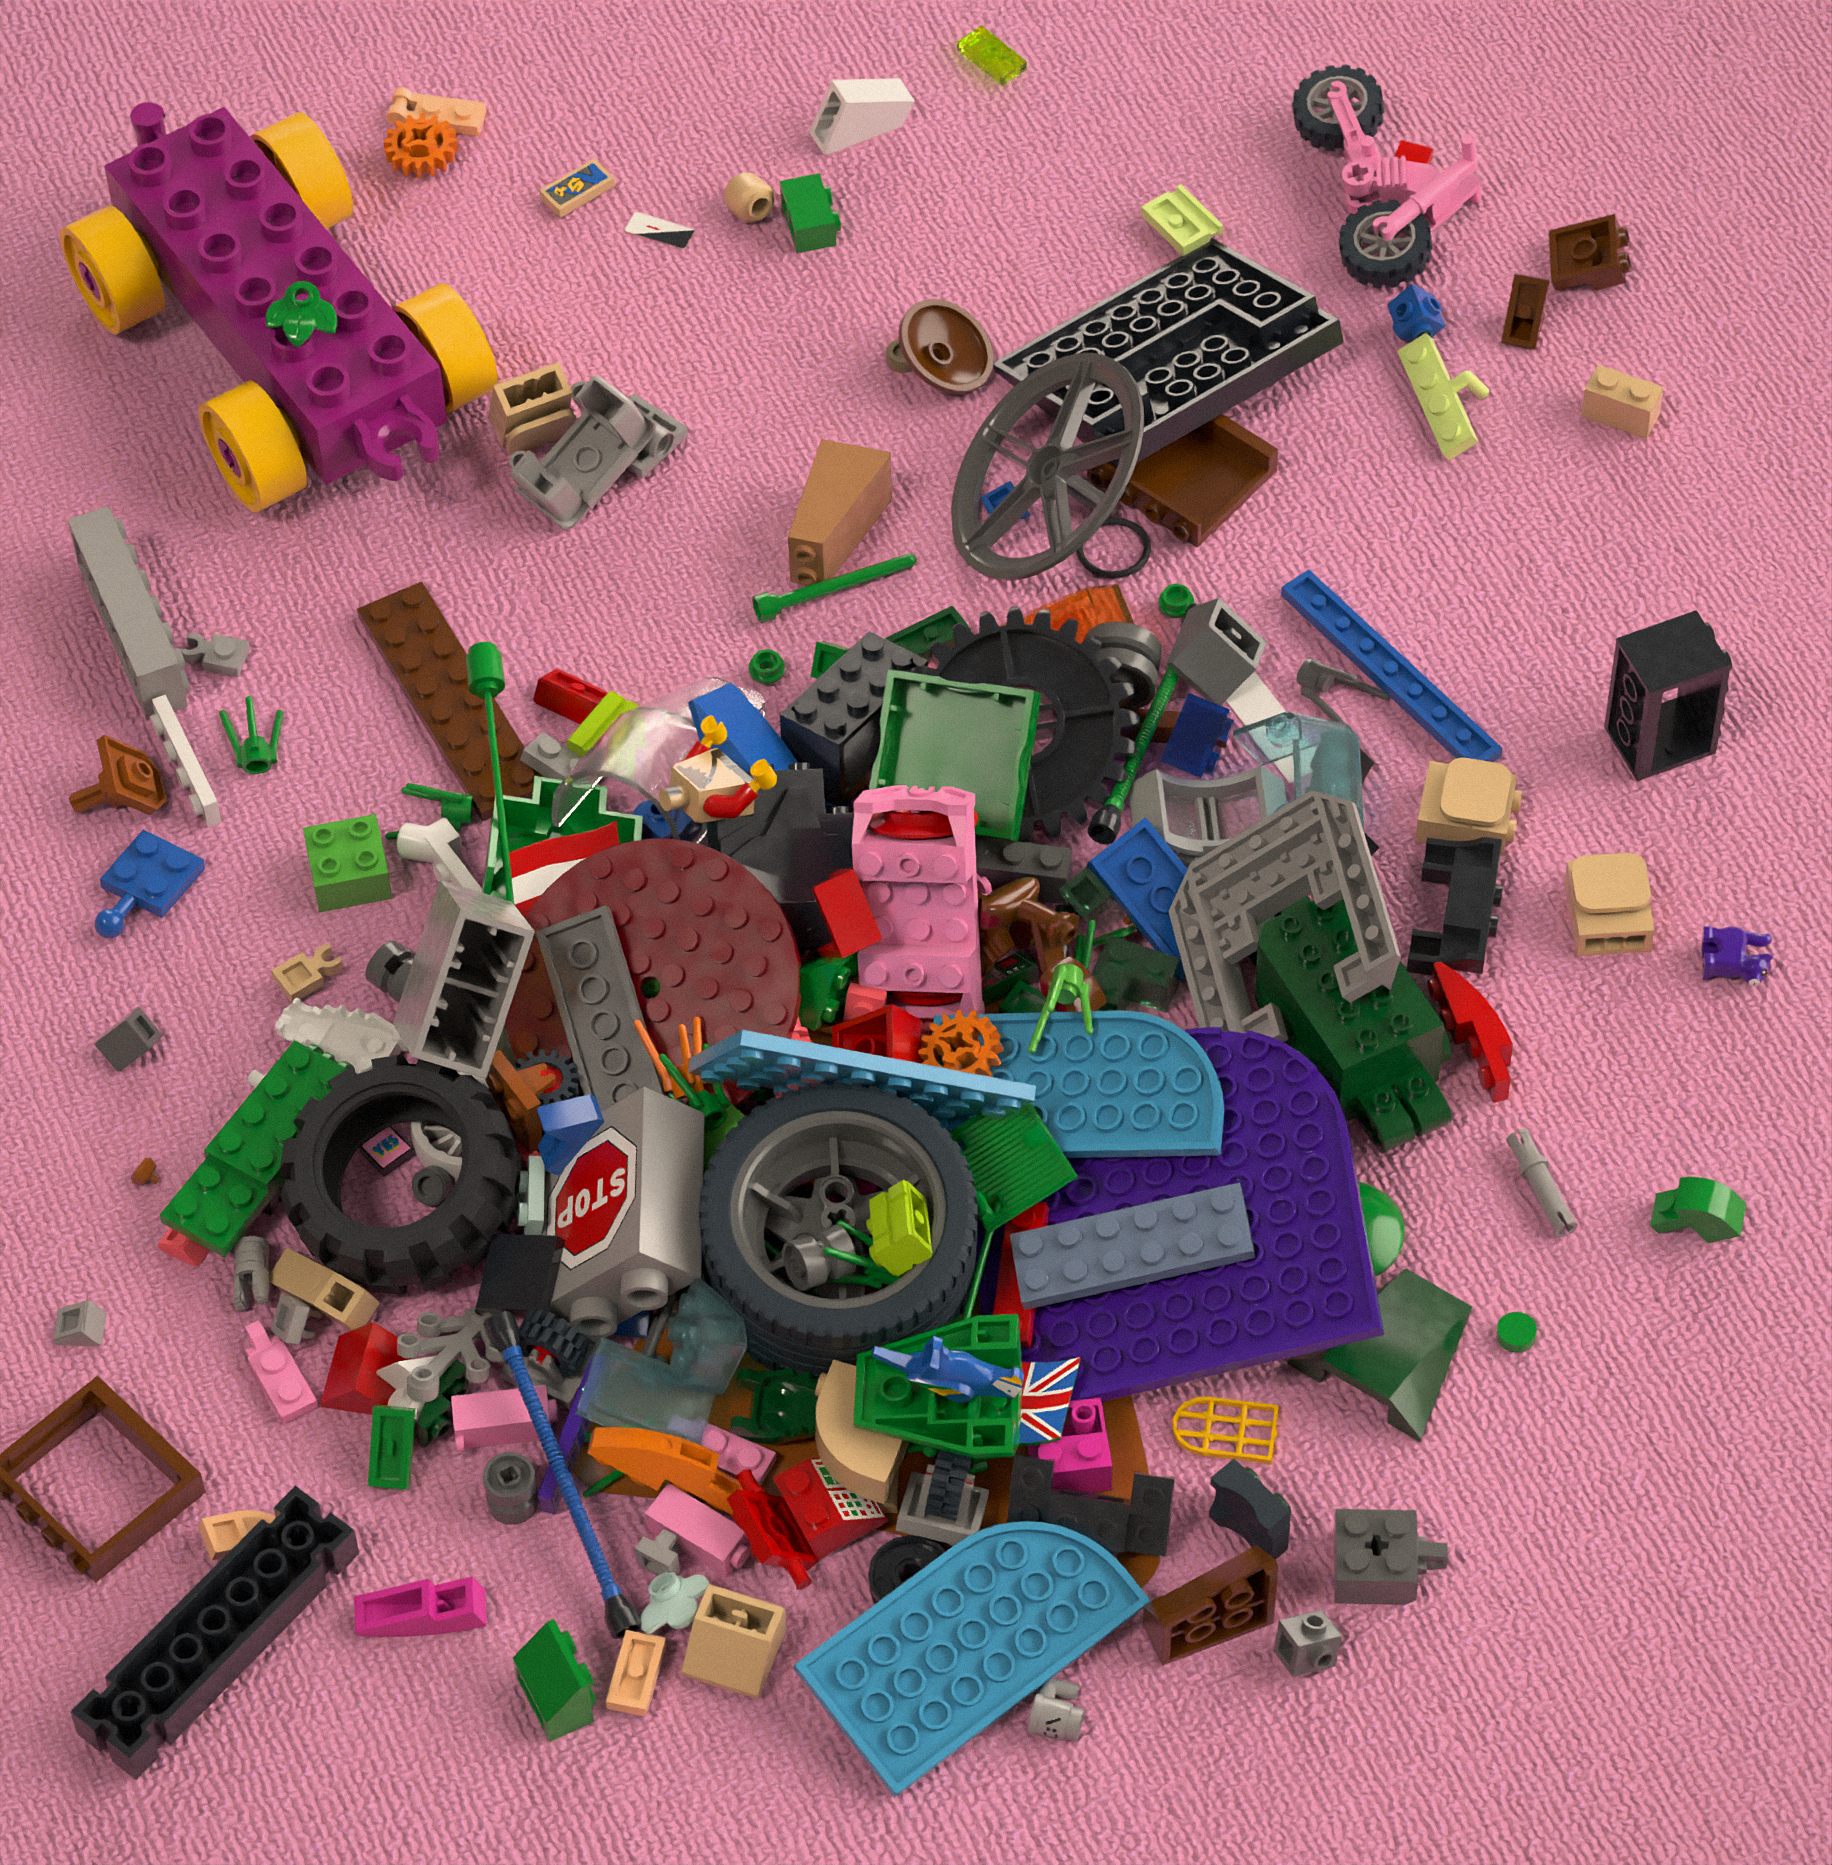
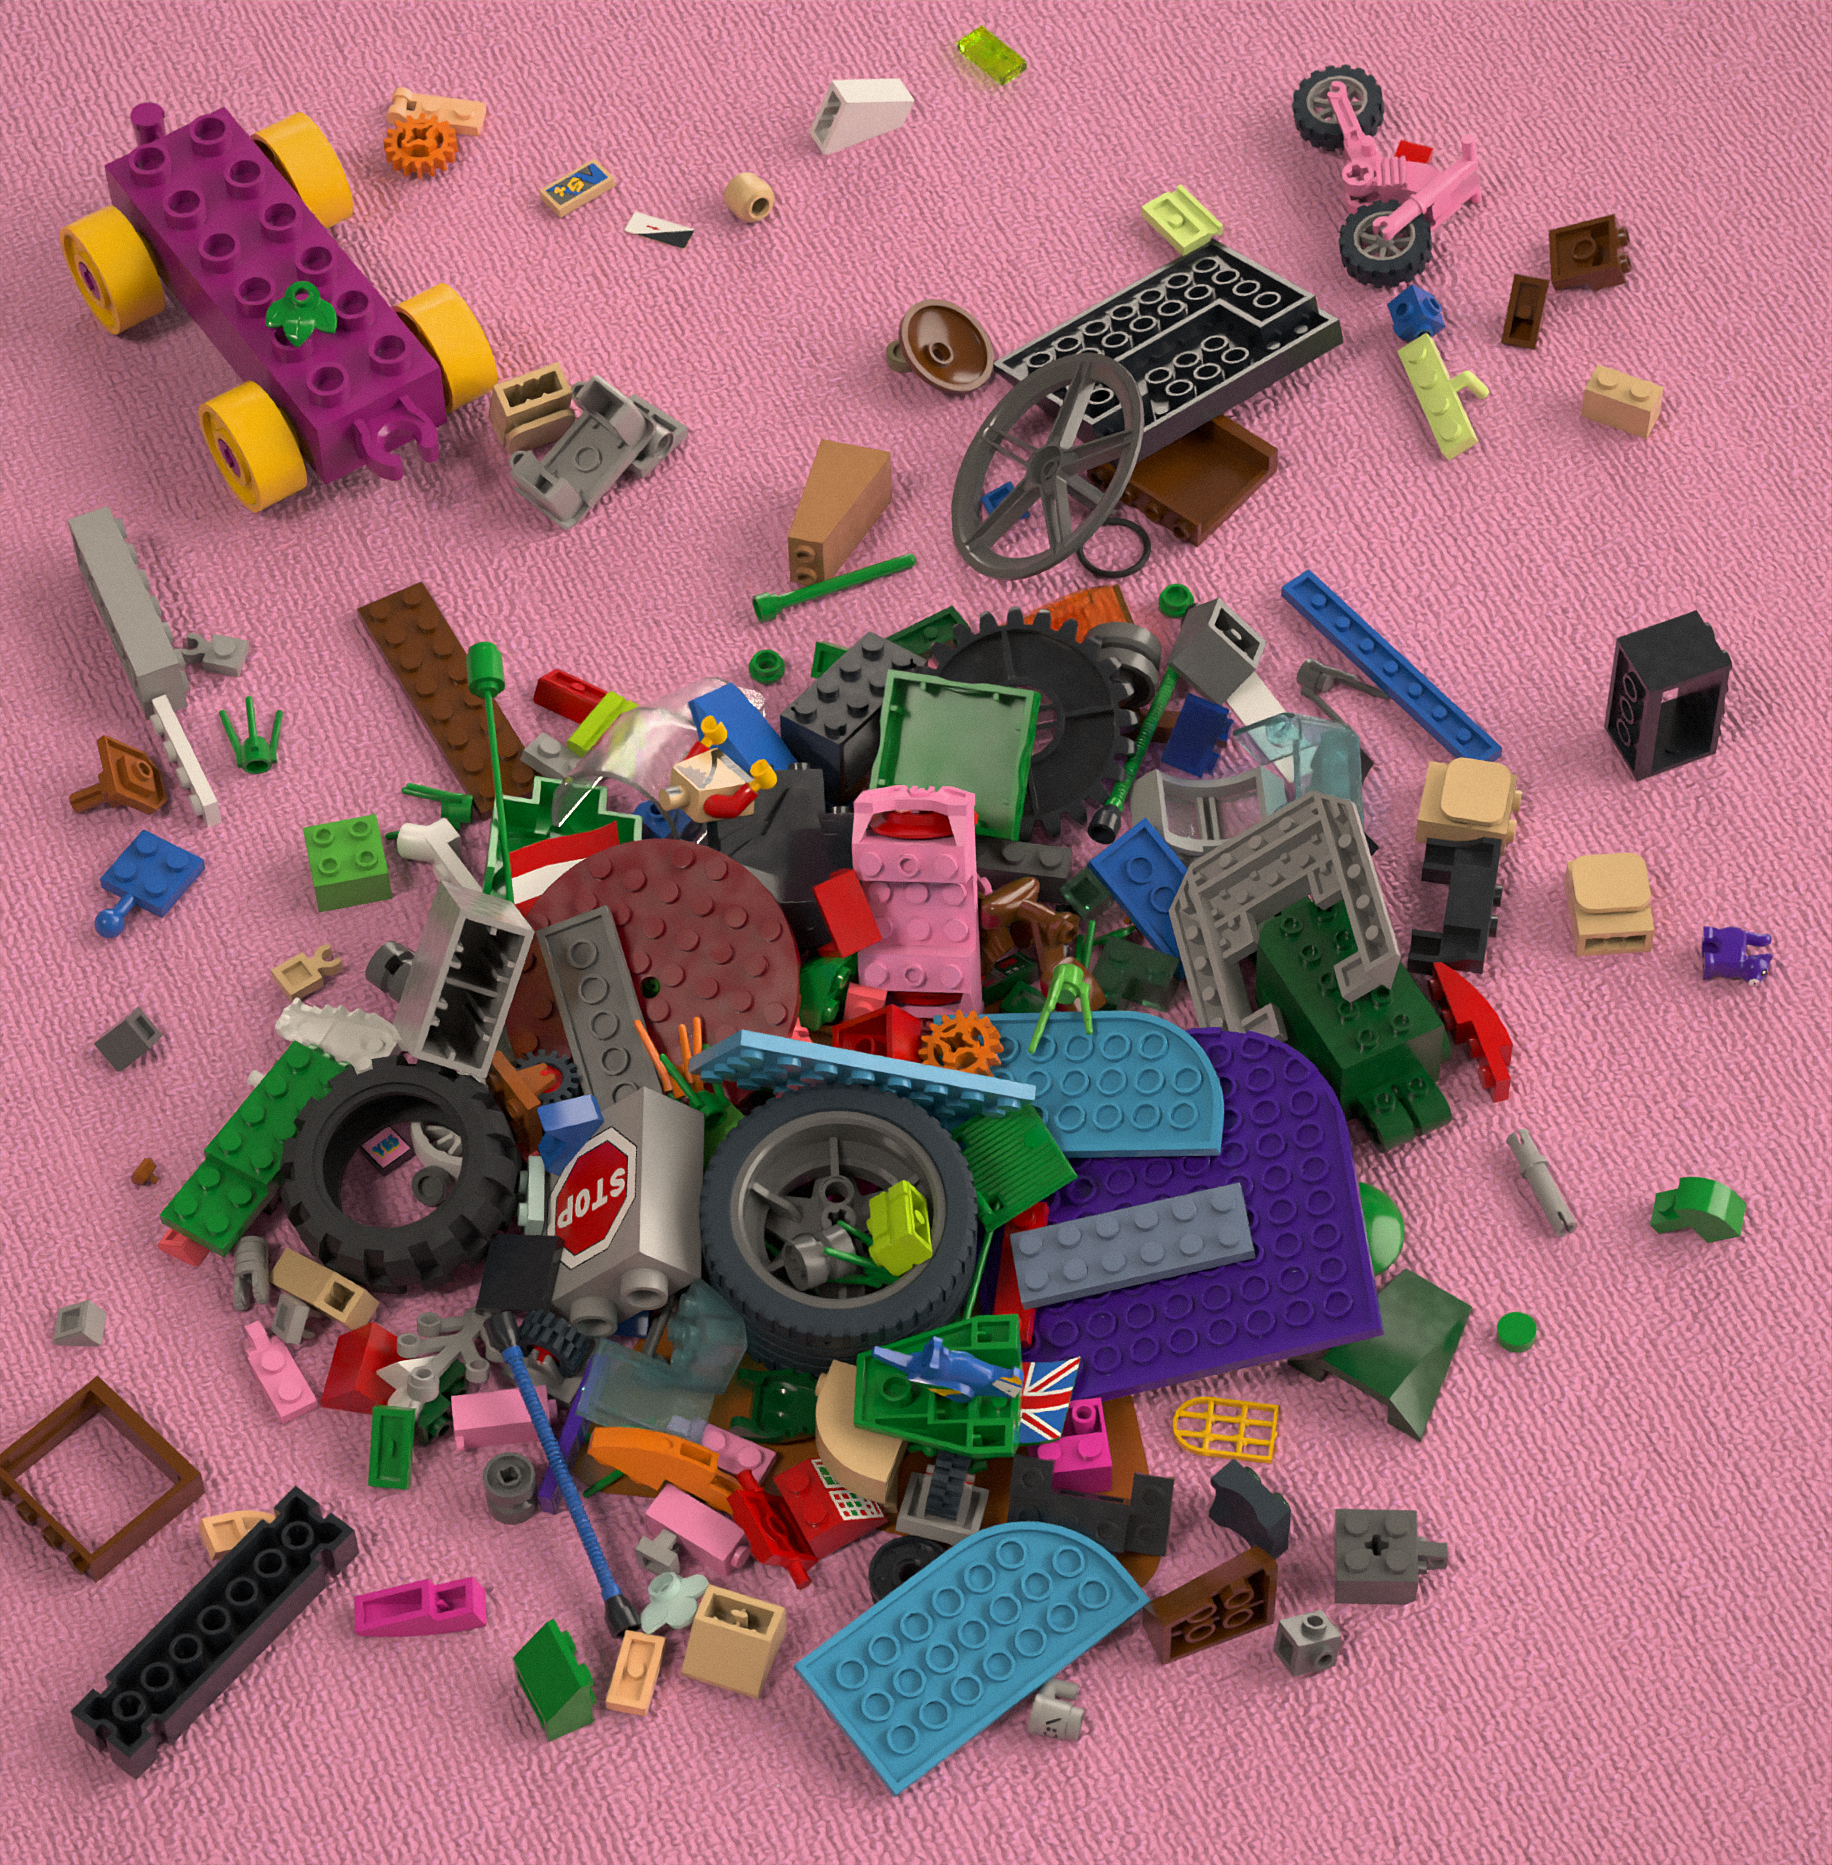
green brick [780,173,841,254] -> none

